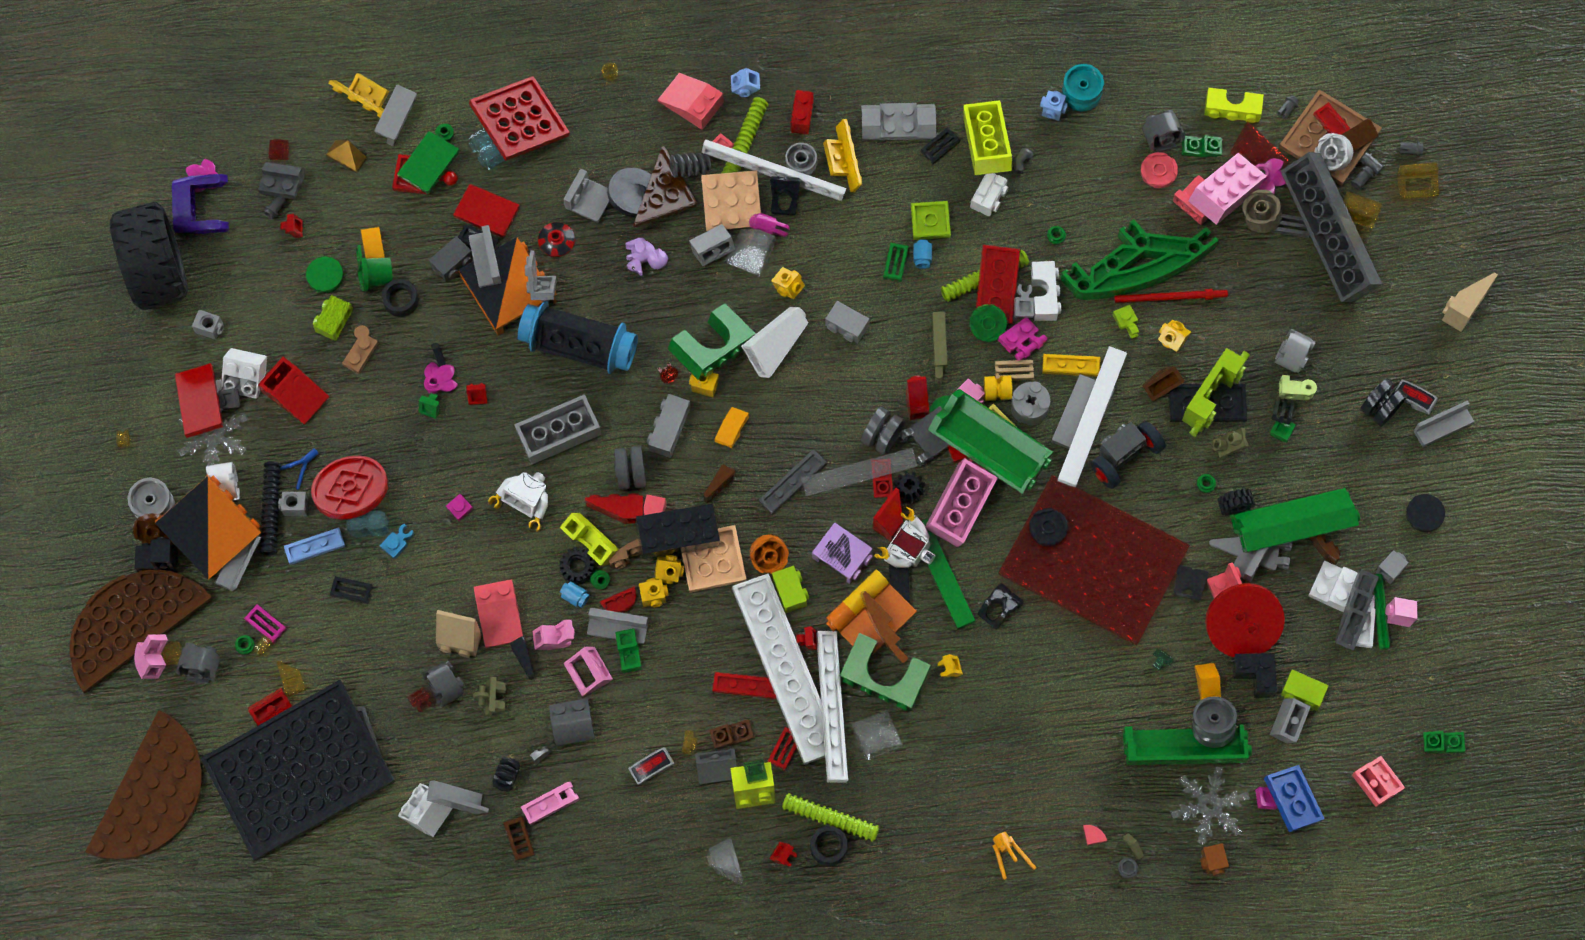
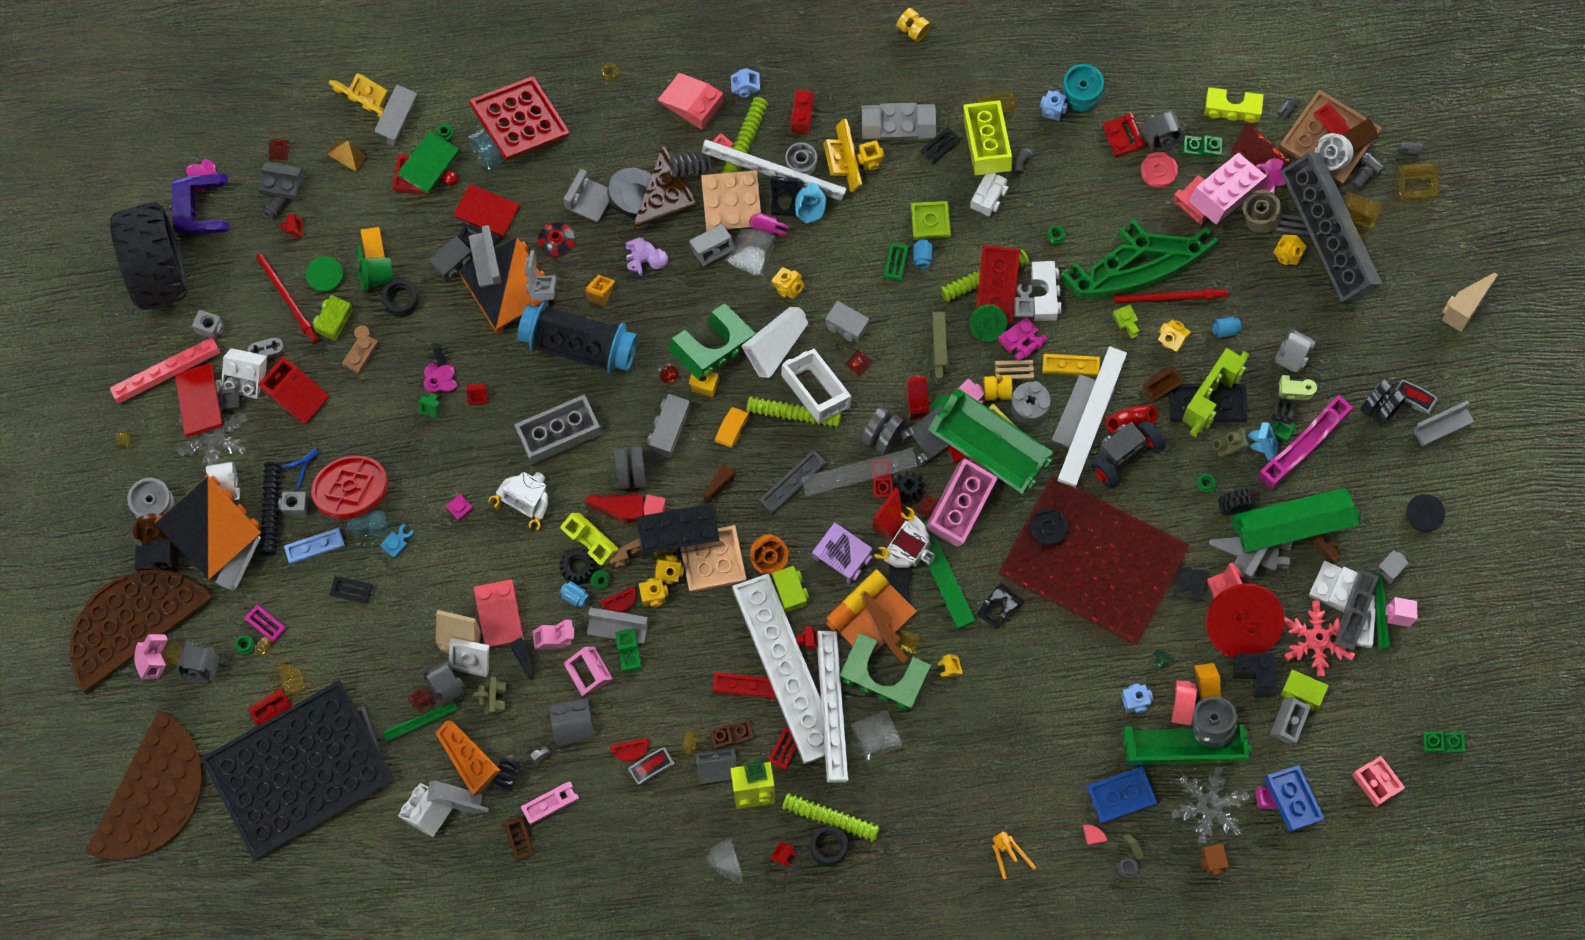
none -> coral plate [110,337,221,404]
none -> light grey beam [248,338,285,359]
none -> red bar [256,253,319,344]
none -> green axle [383,701,458,742]
none -> orange wing [435,721,501,796]
none -> white tile [449,637,489,677]
none -> light orange slope [585,275,616,307]
none -> red tile [610,738,649,762]
none -> lime piece [746,396,841,428]
none -> white piece [781,349,851,423]
none -> medium azure hair [795,182,826,224]
none -> clear red tile [845,350,872,377]
none -> yellow brick [857,140,885,171]
none -> yellow wheel [896,8,931,42]
none -> clear yellow slope [897,630,920,654]
none -> clear red tile [916,494,939,518]
none -> clear yellow tile [976,91,1016,112]
none -> blue plate [1086,766,1157,824]
none -> red plate [1102,113,1147,158]
none -> red cylinder [1105,404,1157,434]
none -> light blue brick [1121,684,1153,714]
none -> coral brick [1171,680,1197,725]
none -> dark azure brick [1212,317,1241,338]
none -> medium azure tile [1247,423,1279,460]
none -> dark pink arch [1257,395,1353,491]
none -> yellow brick [1273,235,1307,265]
none -> coral piece [1284,600,1355,678]

